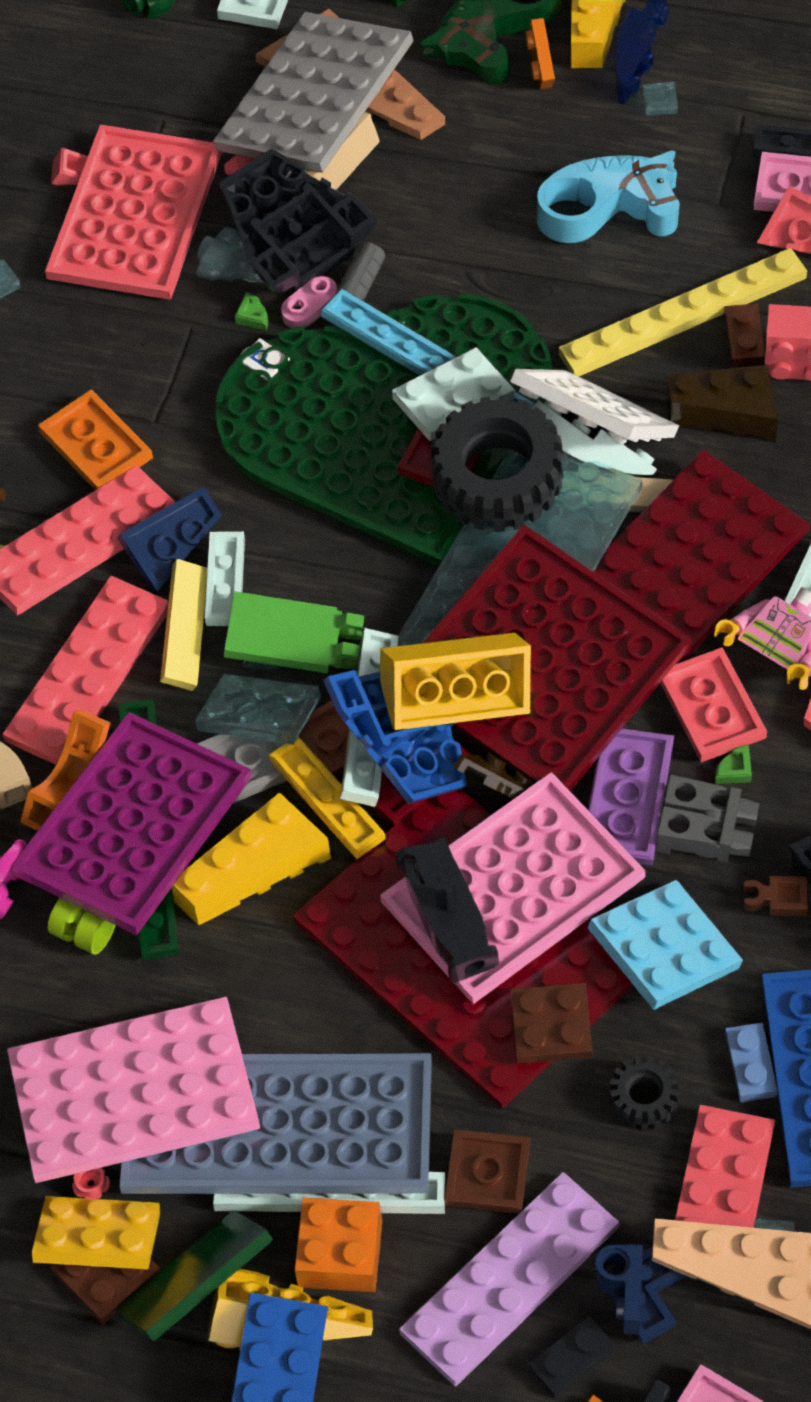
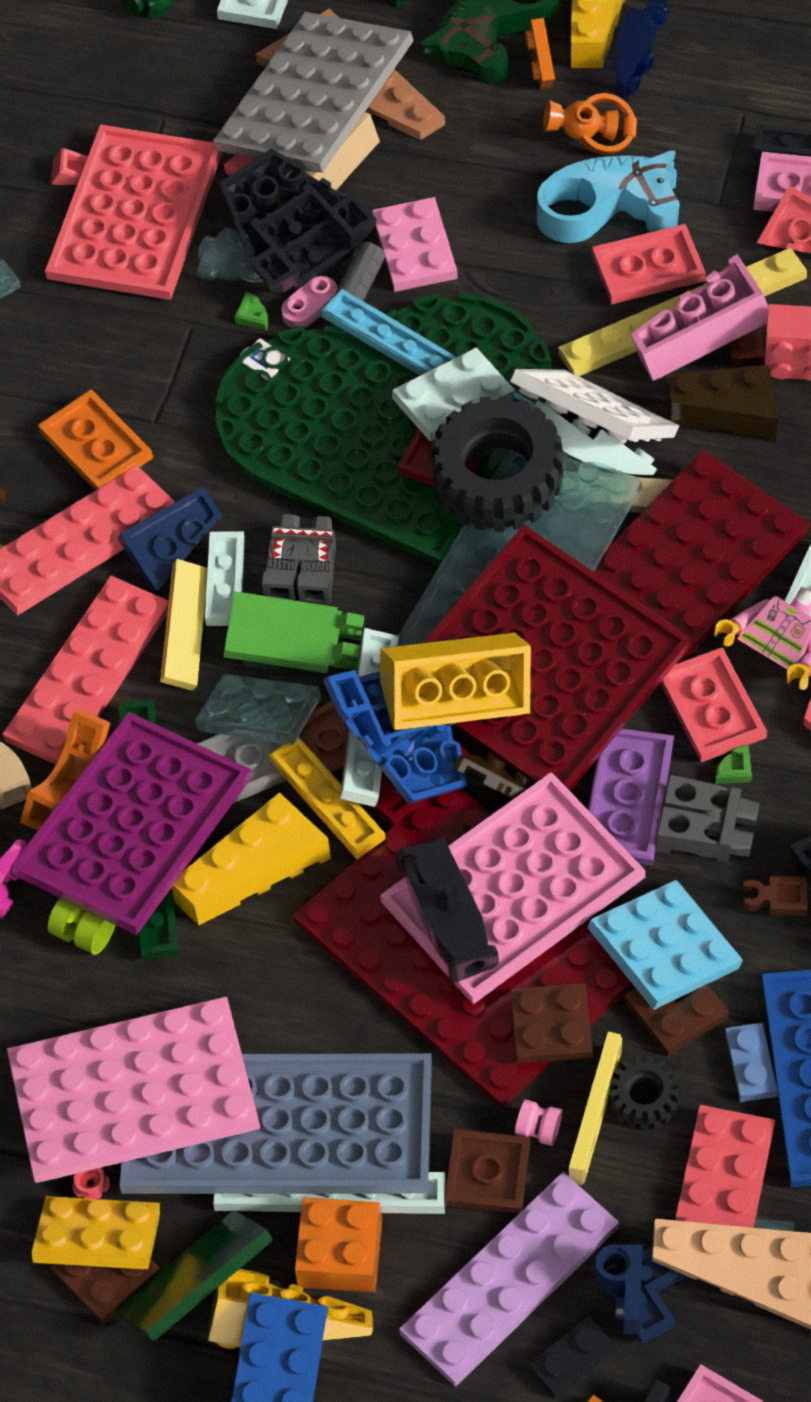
clear light blue tile [643,82,678,116] -> none
none -> dark grey hips [262,514,336,605]
none -> bright pink plate [372,197,458,292]
none -> bright pink wheel [515,1099,562,1146]
none -> orange piece [543,93,637,155]
none -> light yellow tile [569,1032,622,1185]
none -> coral plate [592,224,706,304]
none -> copper plate [624,984,729,1056]
none -> bright pink wedge [630,254,769,381]

